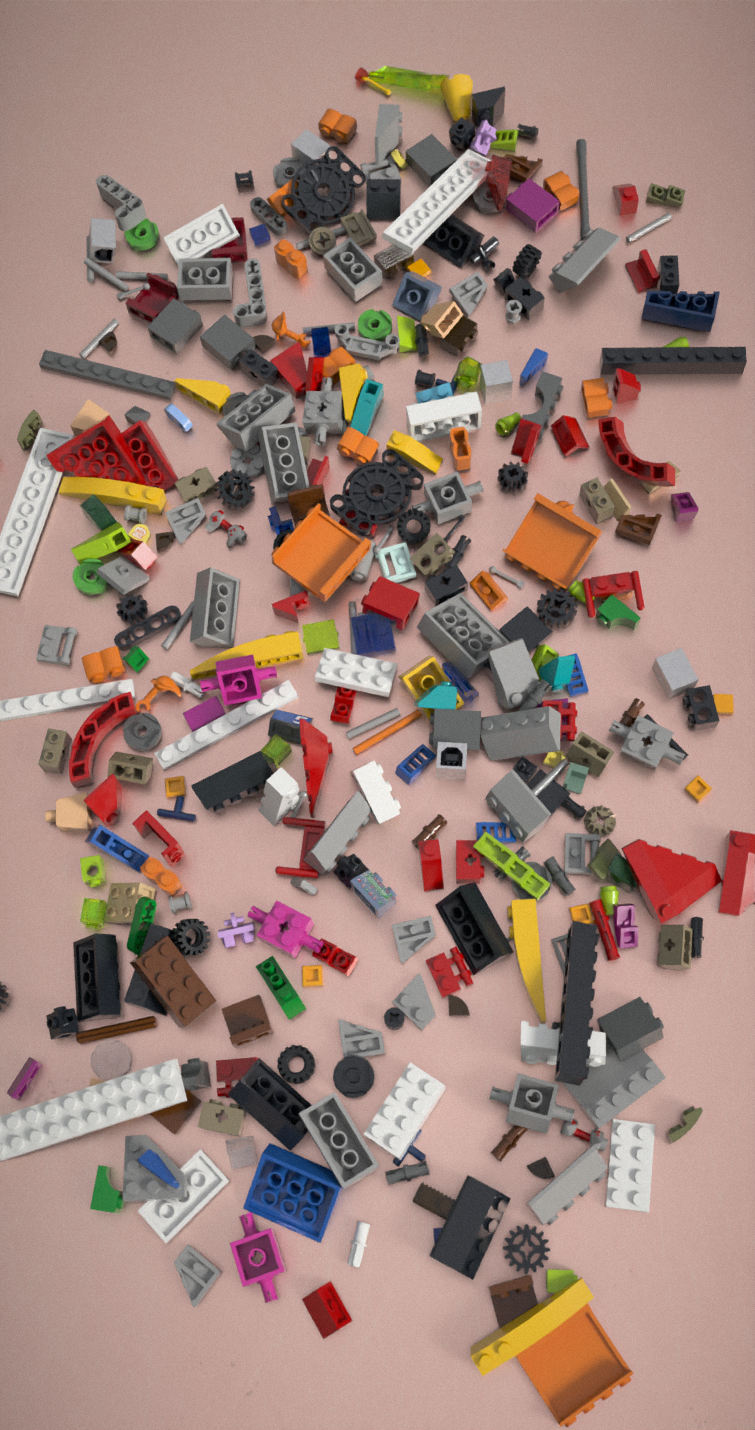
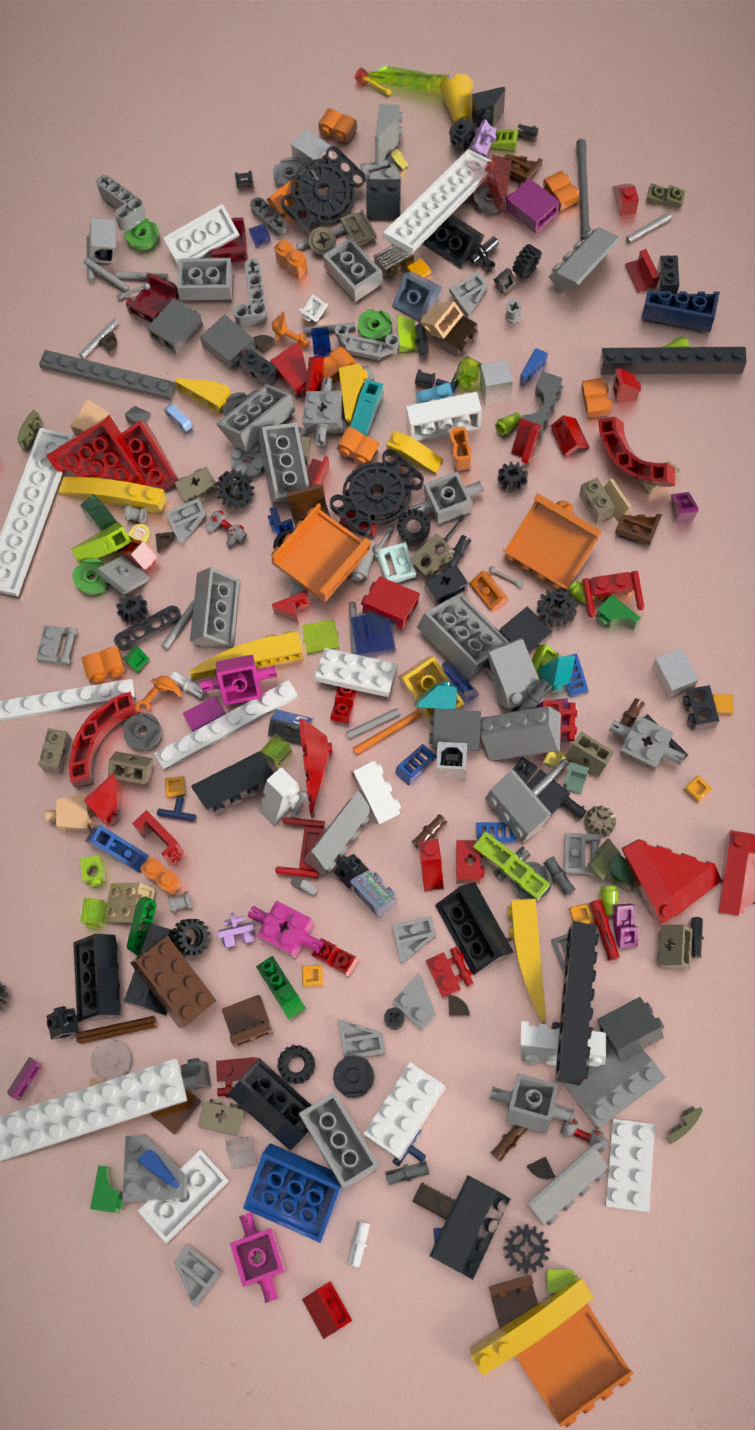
dark grey brick [406,134,457,187] -> none
black brick [505,277,545,320] -> none
none -> white bracket [298,294,328,322]

